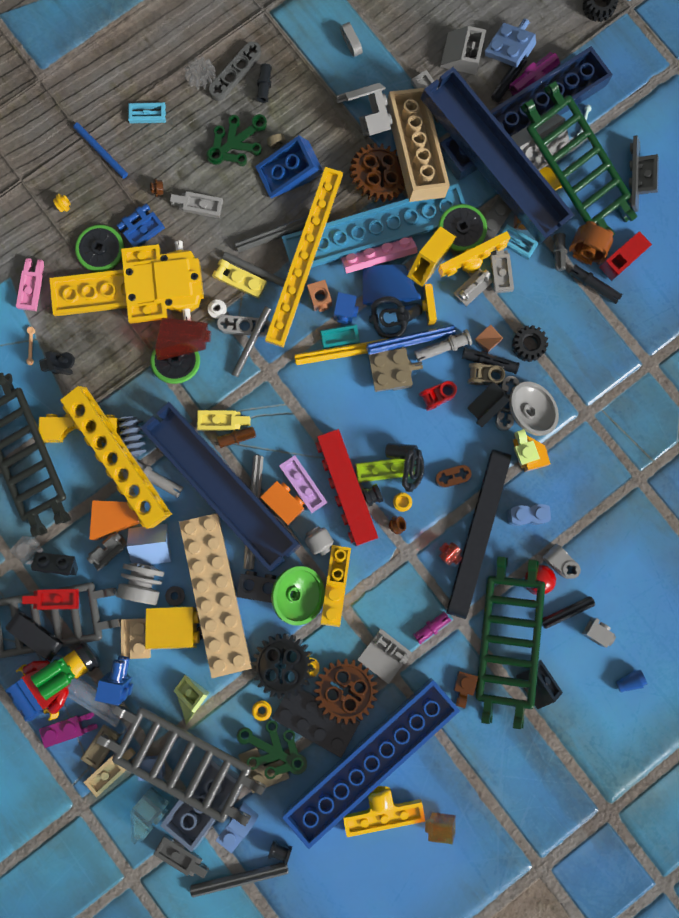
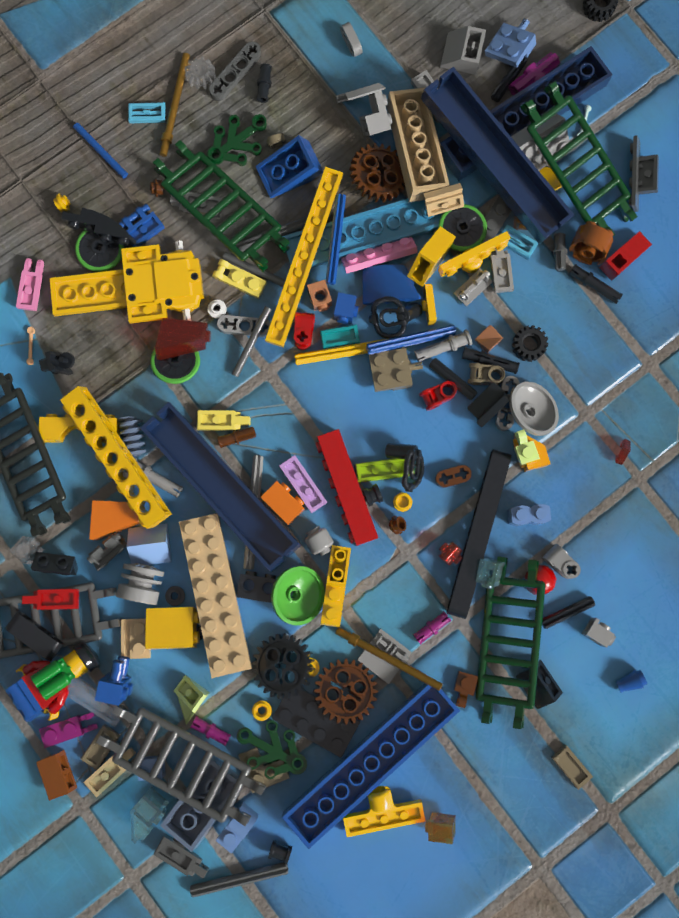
none -> dark orange hinge [36,750,77,801]
none -> black slope [61,208,137,246]
none -> dark green bar [153,140,290,272]
none -> pearl gold bar [160,53,190,157]
none -> magenta pin [190,716,231,746]
none -> red piece [294,312,315,350]
none -> blue axle [326,194,346,285]
none -> pearl gold bar [335,627,443,691]
none -> tan plate [424,183,464,217]
none -> black axle [429,358,477,400]
none -> clear light blue brick [476,558,505,589]
none -> dark tan tile [551,744,593,790]
none -> clear red tile [615,439,631,465]

